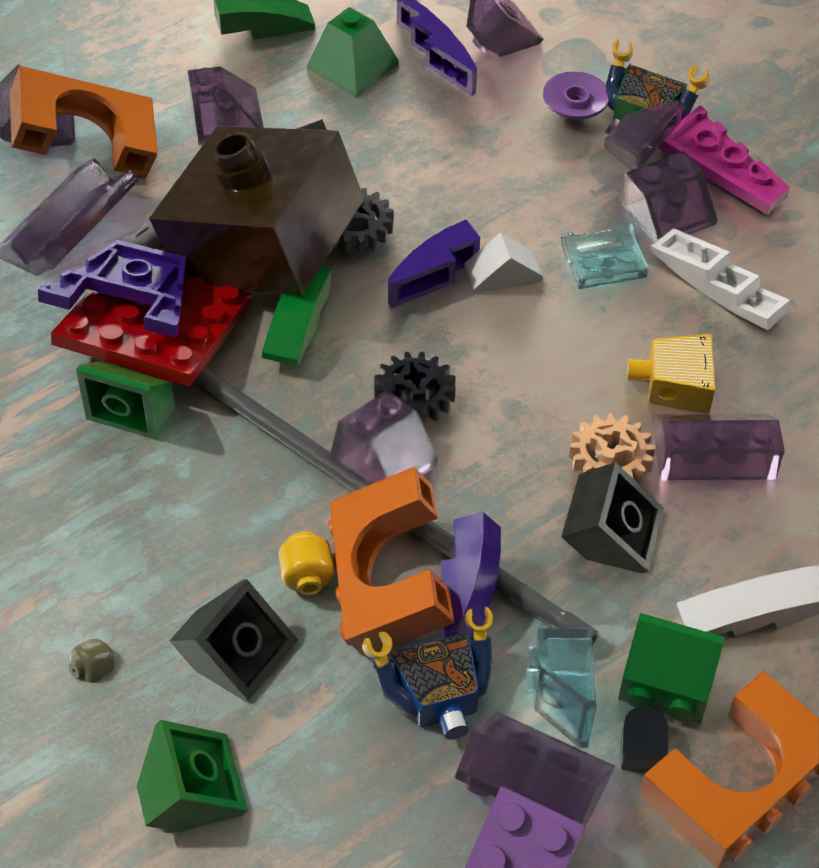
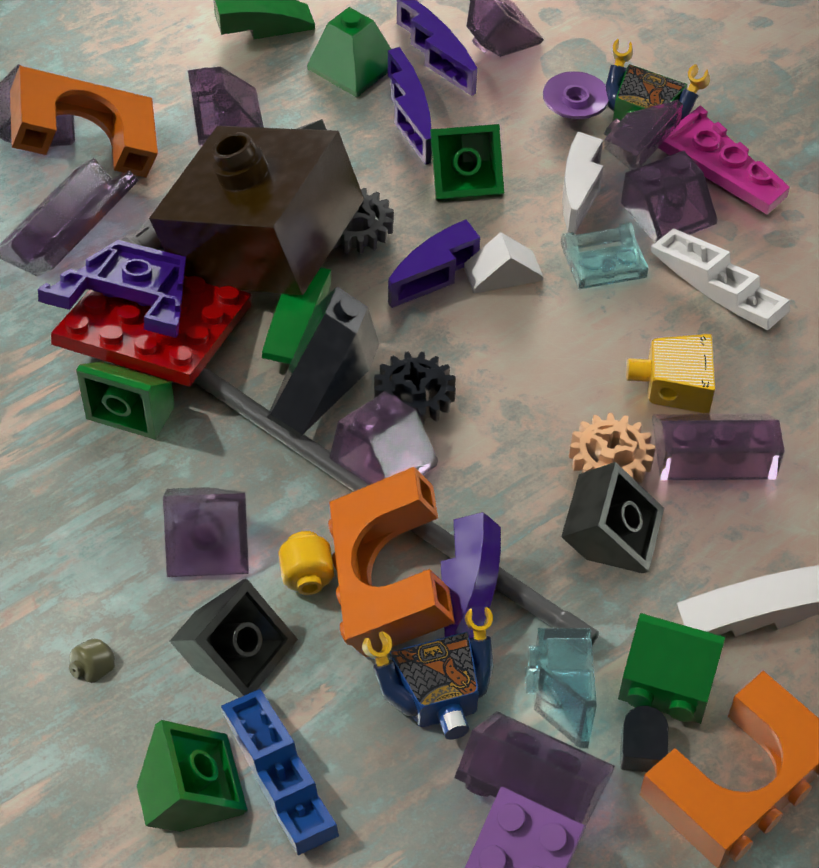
none -> clear purple slope [163,487,249,577]
none -> blue slope [221,689,339,855]
none -> black wedge [267,286,379,438]
none -> dark purple slope [388,47,432,165]
none -> green slope [430,124,504,199]
none -> white slope [562,132,603,235]

